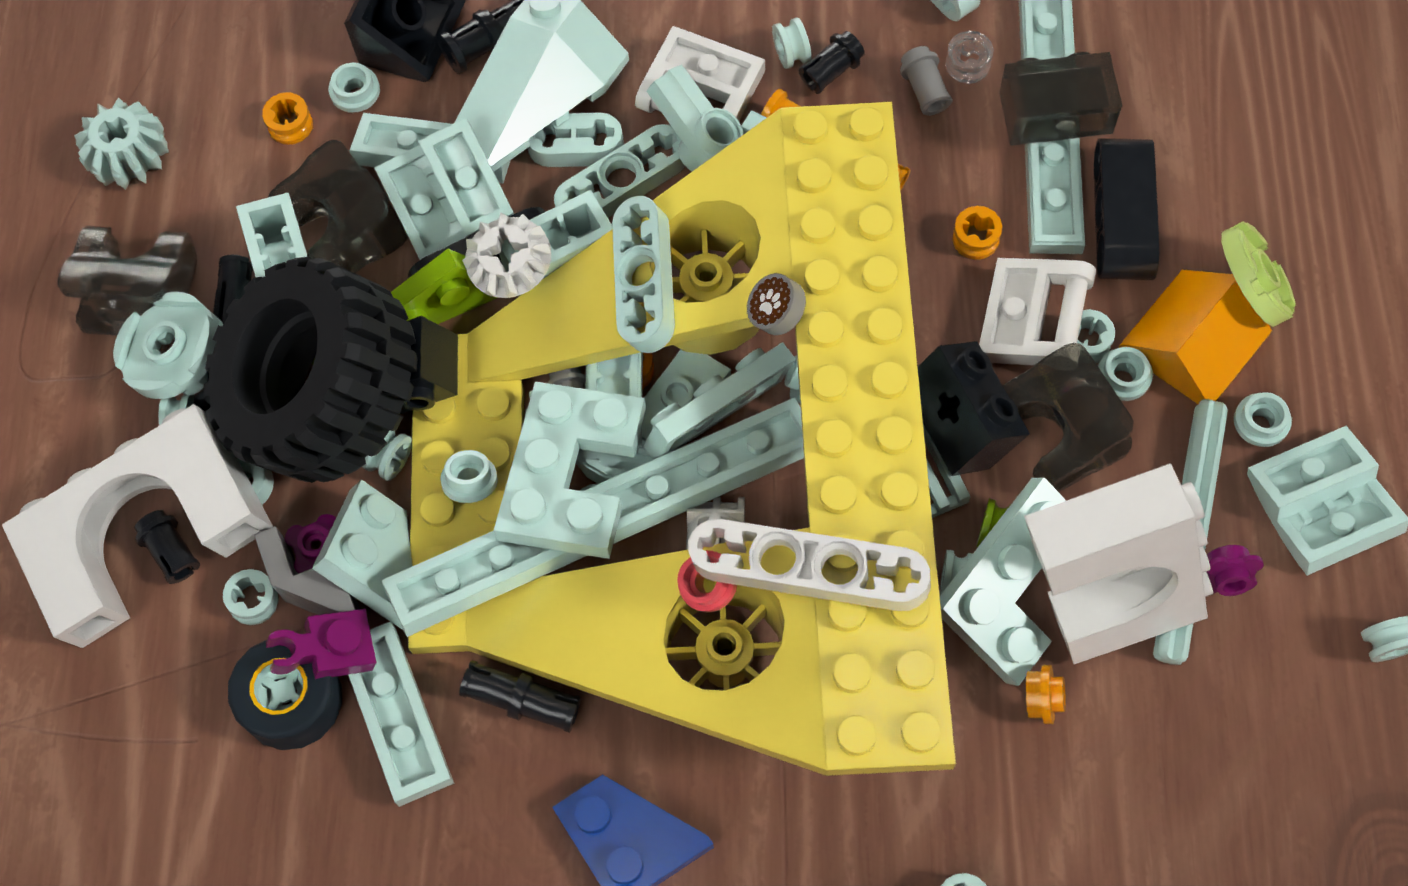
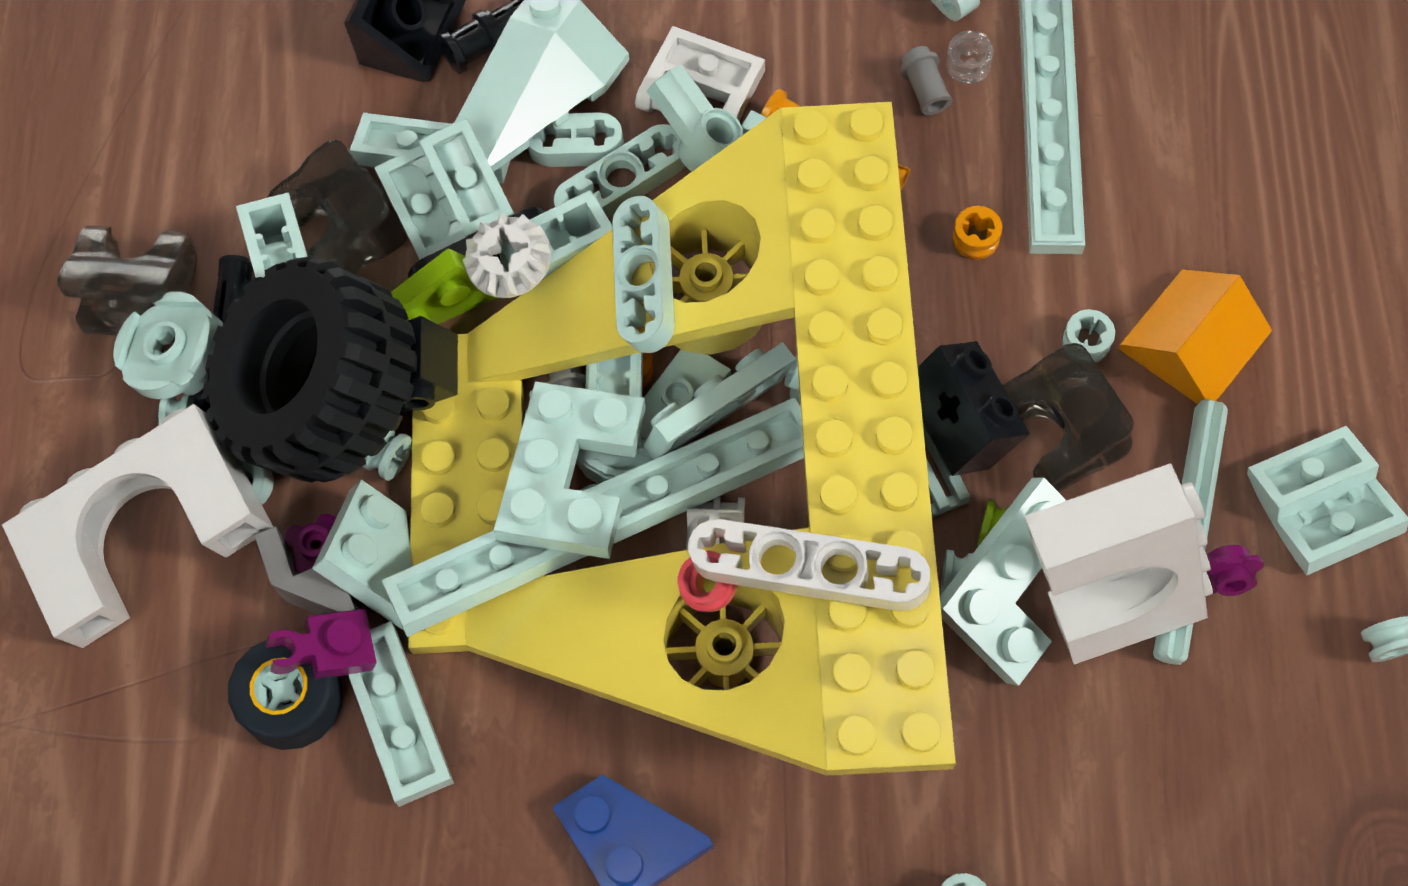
light aqua gear [74,98,169,190] -> none
black pin [134,510,200,584] -> none
light aqua bush [223,569,278,625] -> none
light orange bush [262,92,313,145] -> none
light aqua plate [328,63,380,113] -> none
light aqua plate [440,450,498,503] -> none
black pin [459,660,582,733] -> none
tile [747,273,806,335] -> none
light aqua bush [772,17,812,69] -> none
black pin [798,31,865,94] -> none
white plate [979,258,1096,372] -> none
clear smoke brick [999,52,1122,146] -> none
light orange plate [1026,665,1066,724] -> none
black beam [1093,138,1160,280] -> none
light aqua plate [1096,347,1153,401] -> none
yellowish green tile [1221,221,1296,327] -> none
light aqua plate [1234,392,1292,447] -> none

